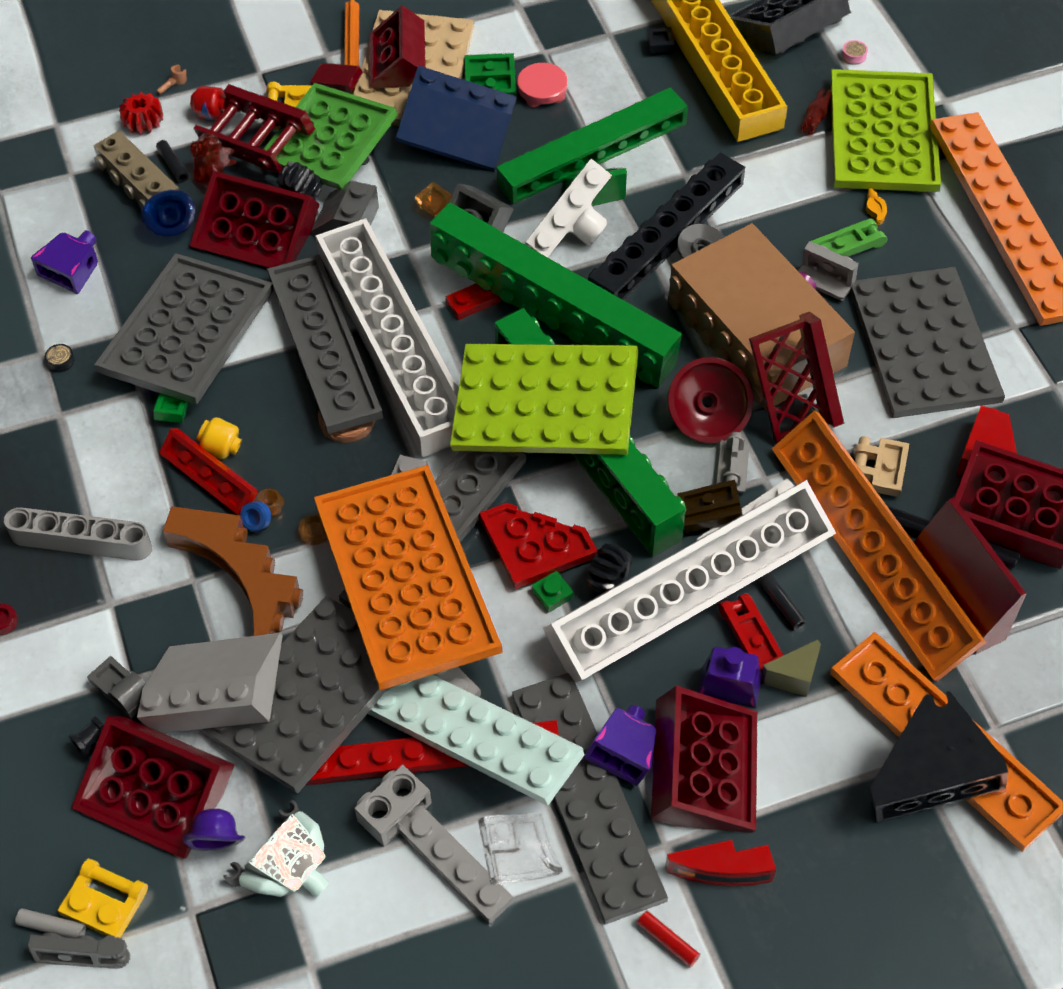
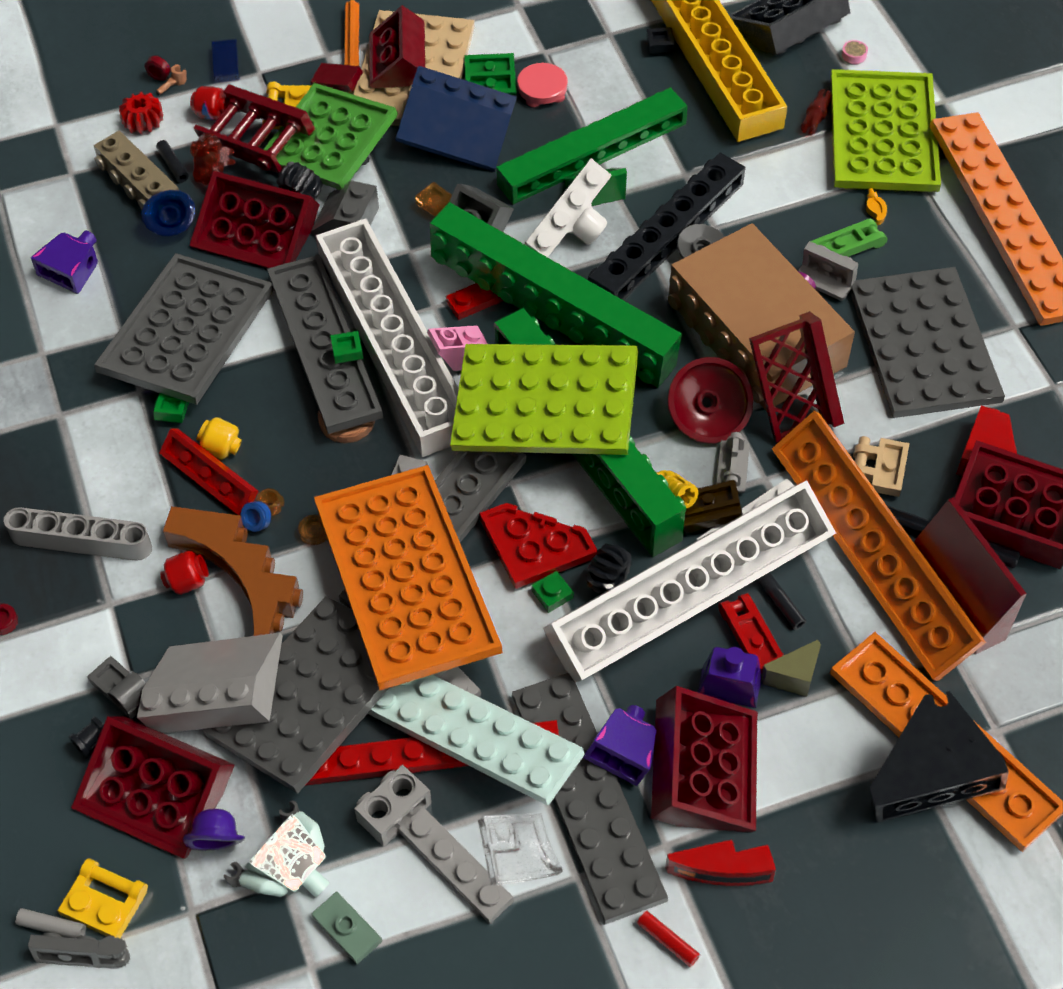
tile [45,344,75,372] -> none
none -> dark red tile [144,55,171,81]
none -> red head [160,551,209,595]
none -> clear blue tile [212,39,240,82]
none -> sand green plate [311,891,383,965]
none -> green plate [330,331,363,364]
none -> bright pink slope [427,325,488,371]
none -> yellow hinge [656,470,698,509]

